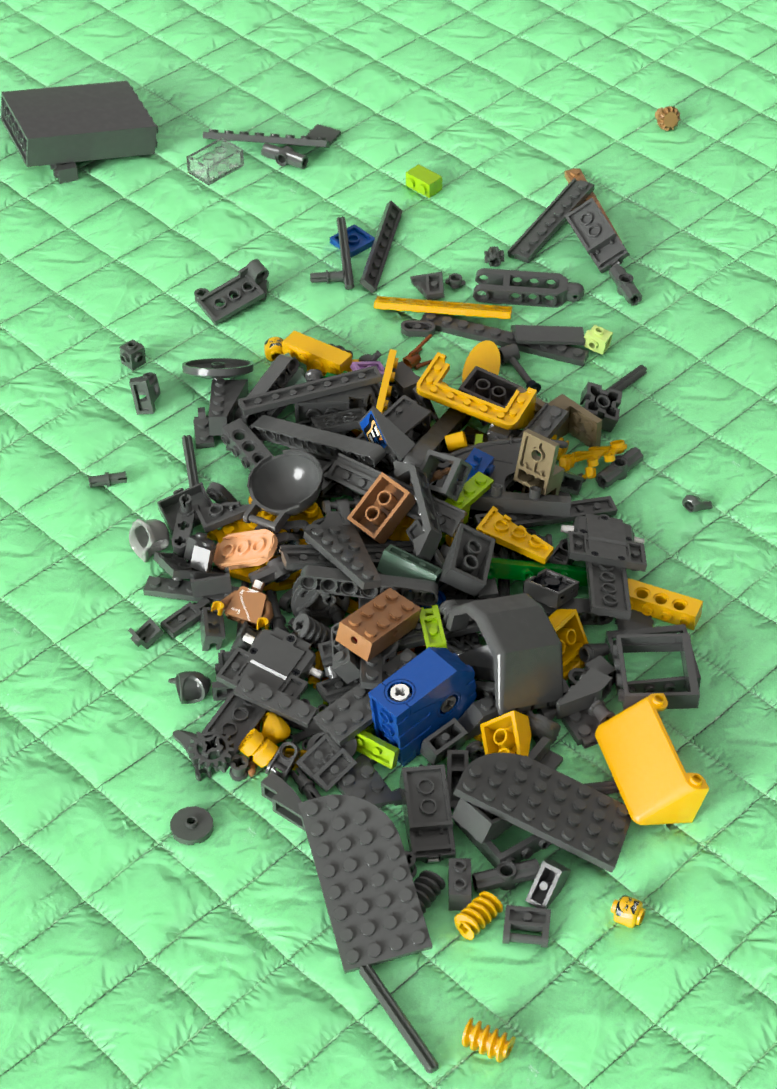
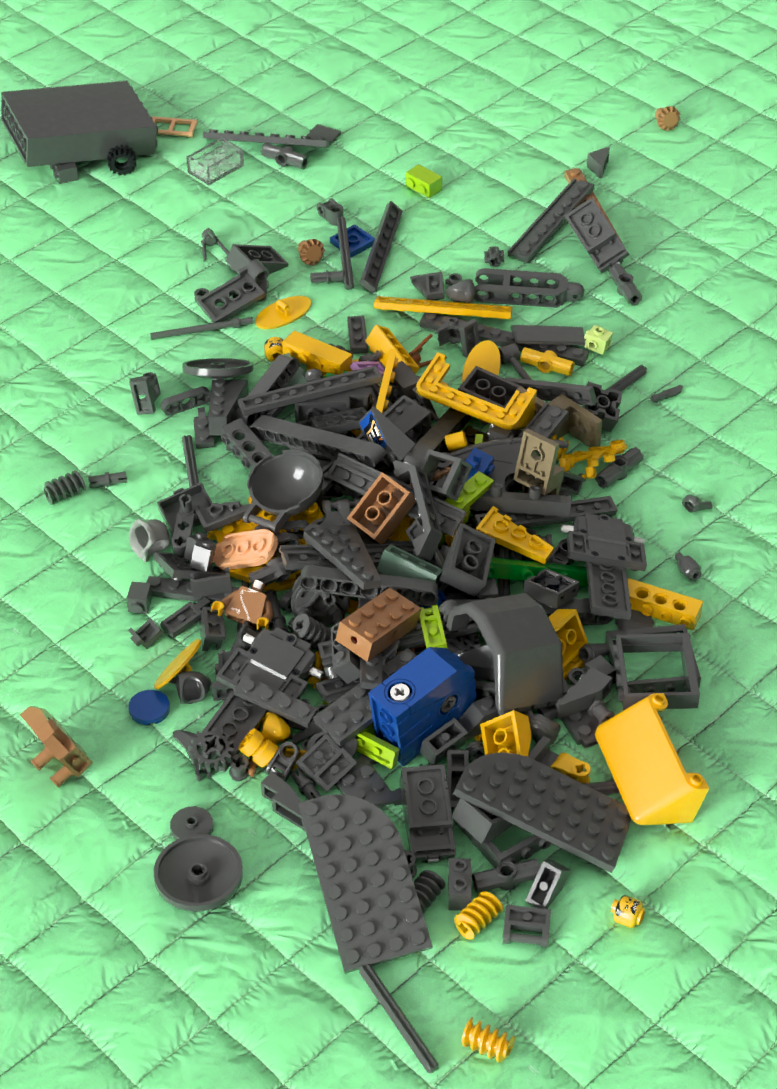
dark grey brick [120,339,146,371] -> none
dark grey plate [206,482,237,504] -> none
dark grey plate [401,320,435,338] -> none
none -> medium nougat brick [20,706,93,788]
none -> dark grey piece [44,470,86,505]
none -> black tyre [107,145,137,175]
none -> dark grey brick [127,582,152,614]
none -> blue tile [129,690,170,725]
none -> dark grey bar [150,317,253,340]
none -> light nougat window [152,116,197,138]
none -> yellow shield [154,639,202,690]
none -> dark grey dish [154,834,243,912]
none -> dark grey beam [160,386,211,416]
none -> dark grey plant [201,228,229,261]
none -> dark grey slope [226,244,289,274]
none -> yellow shield [255,296,311,329]
none -> medium nougat gear [298,239,325,266]
none -> dark grey piece [317,198,344,226]
none -> dark grey tile [347,316,368,354]
none -> yellow brick [365,325,420,374]
none -> dark grey tile [436,317,480,358]
none -> dark grey hair [446,279,476,303]
none -> dark grey plate [505,377,597,406]
none -> yellow piece [520,347,575,376]
none -> yellow piece [550,752,590,784]
none -> dark grey slope [587,147,610,178]
none -> dark grey piece [650,385,683,403]
none -> dark grey plant [675,552,702,580]

